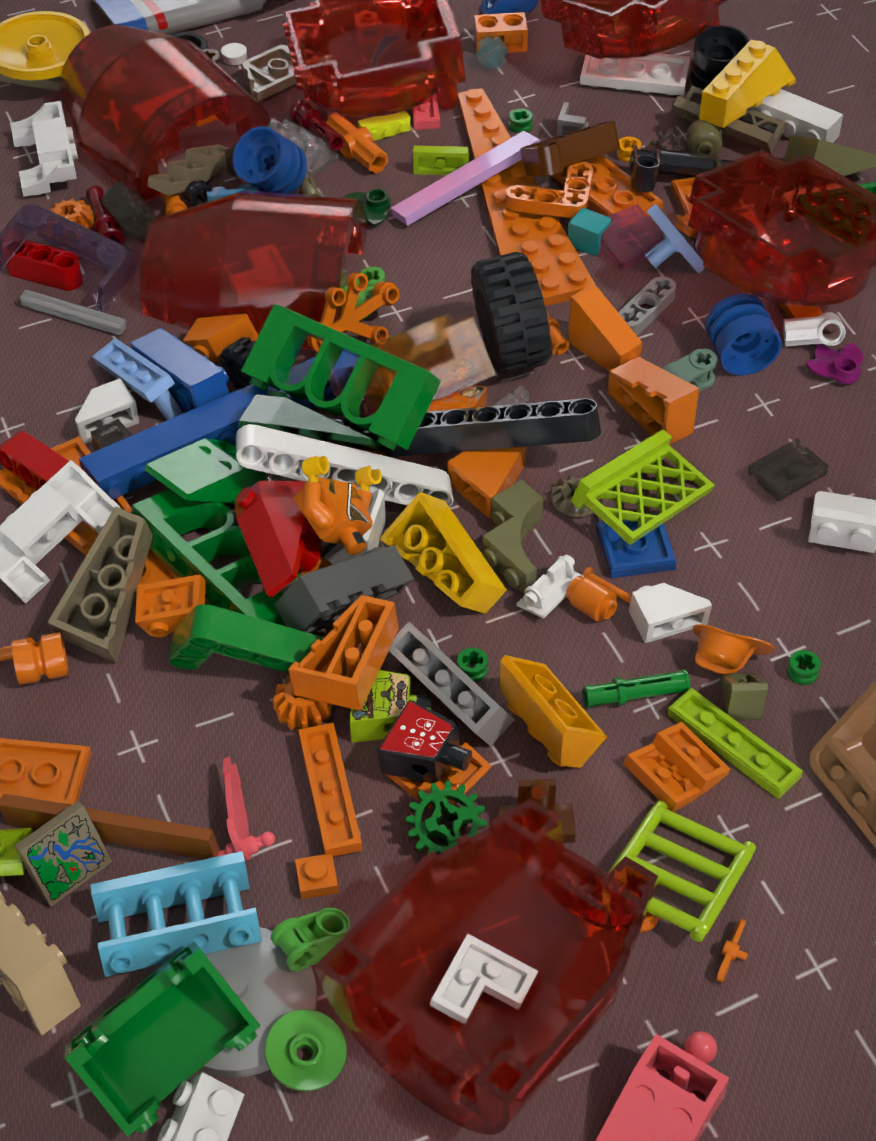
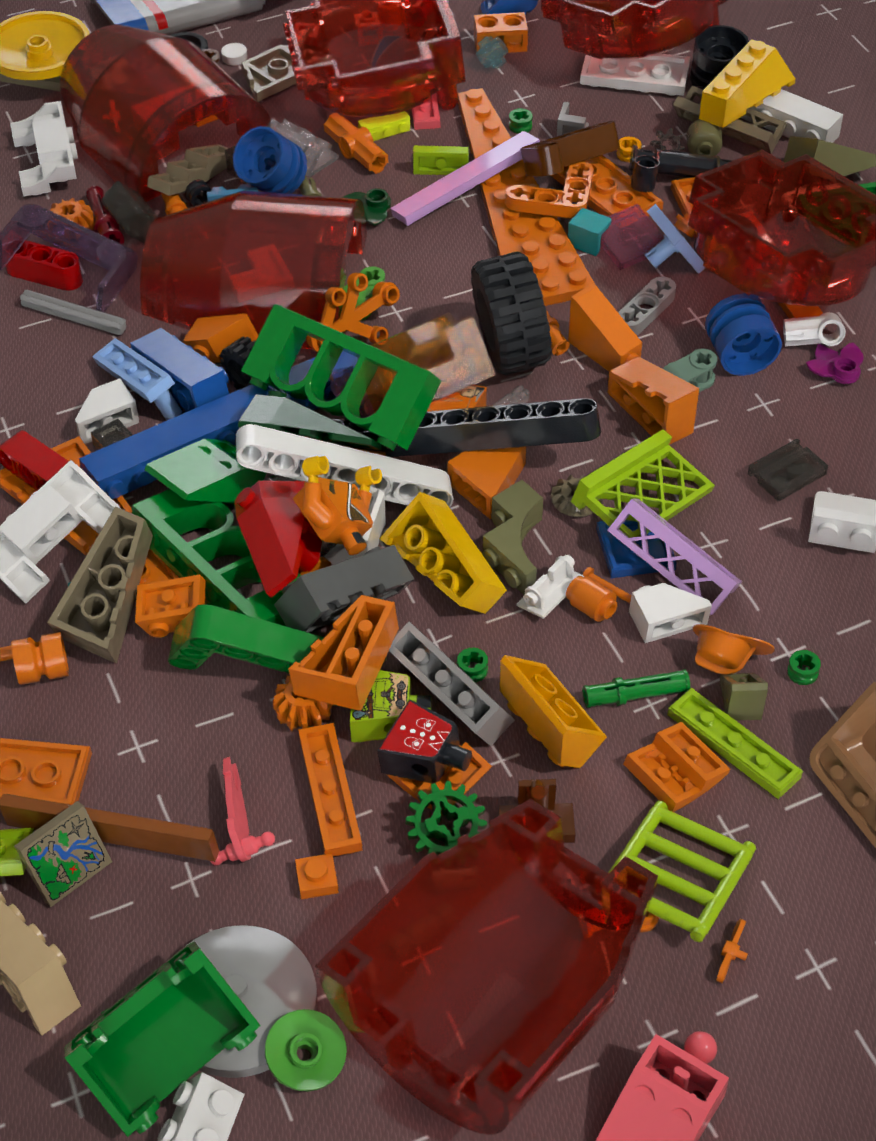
medium azure fence [90,851,262,977] -> none
bright green piece [270,907,350,972] -> none
dark red pin [290,101,345,151] -> none
white plate [430,933,538,1024] -> none
none -> lavender fence [607,499,742,615]

